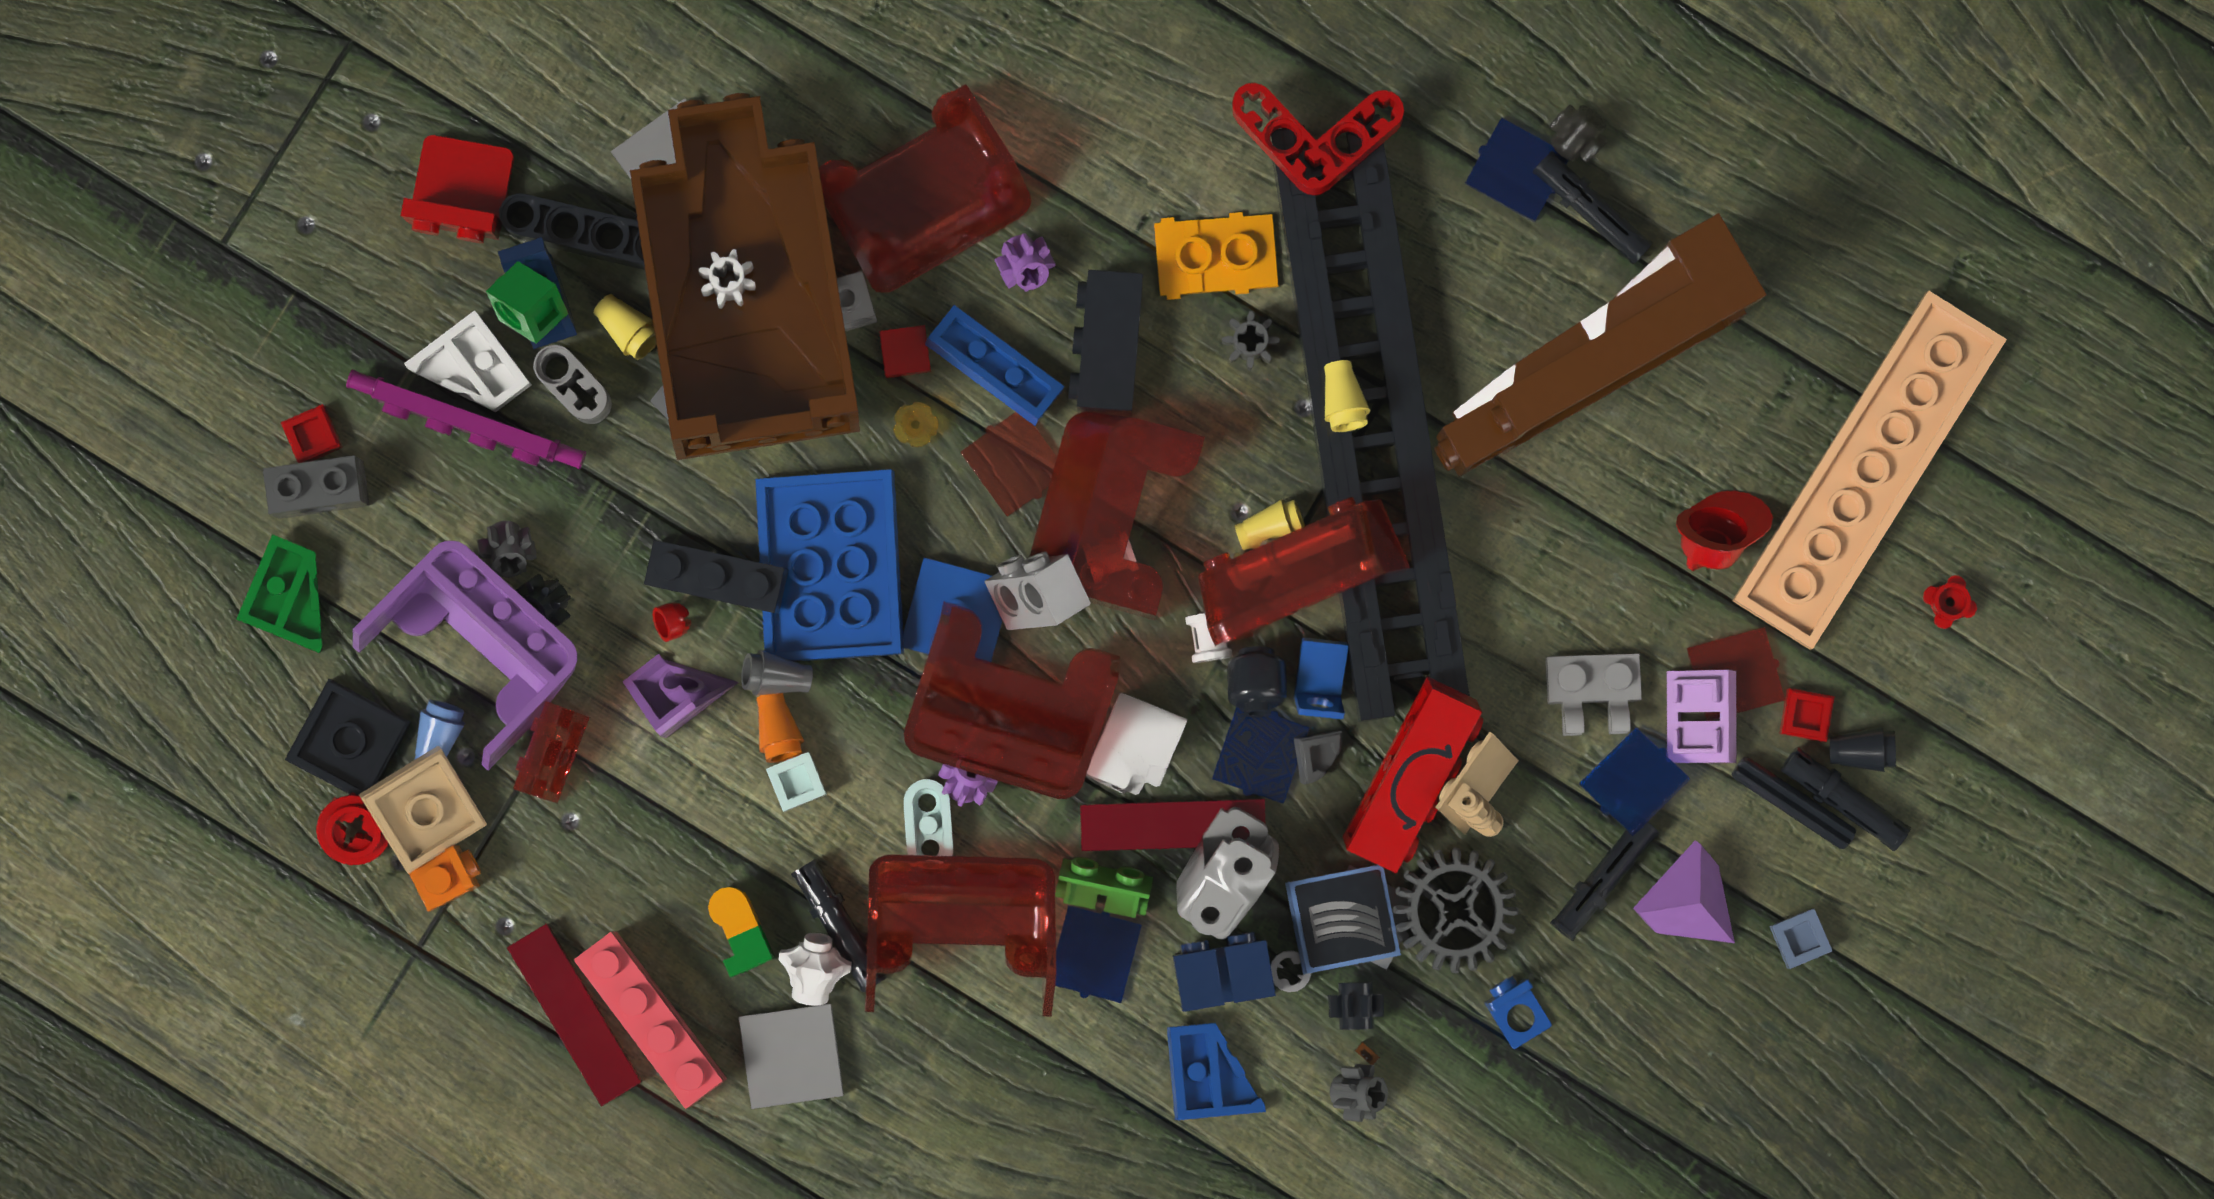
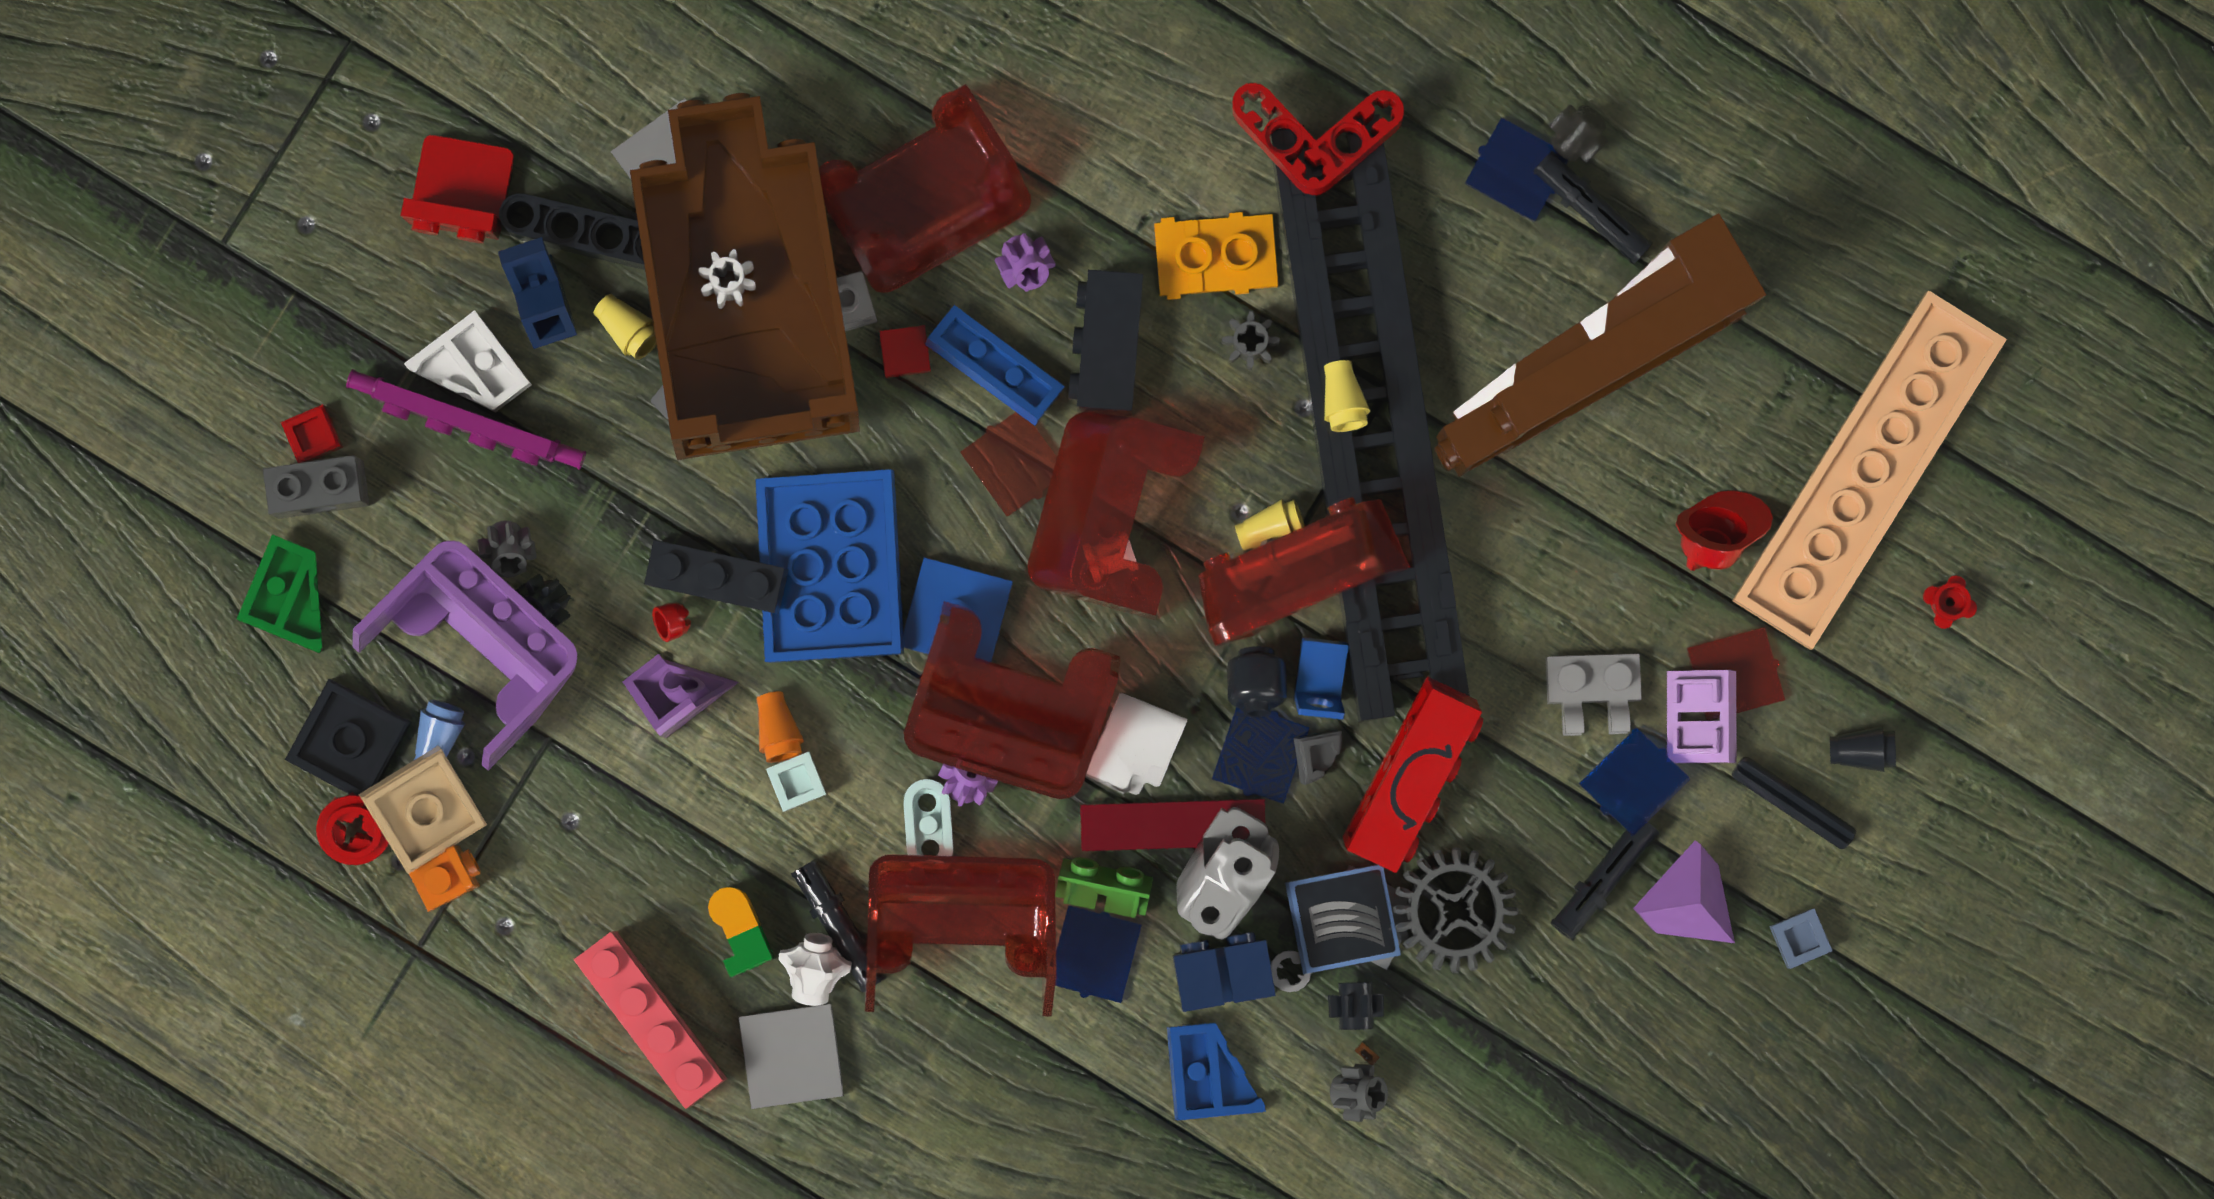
green brick [486,261,568,344] -> none
dark red tile [507,924,642,1107] -> none
clear red plate [513,701,590,804] -> none
light grey beam [534,345,612,424] -> none
dark grey cone [741,650,813,696] -> none
clear yellow plate [893,402,938,447] -> none
light grey brick [984,552,1091,630] -> none
white bush [1185,611,1233,663] -> none
tan hinge [1435,732,1519,837] -> none
blue bracket [1484,976,1552,1049] -> none
red tile [1779,688,1835,742] -> none
black pin [1780,747,1911,851] -> none

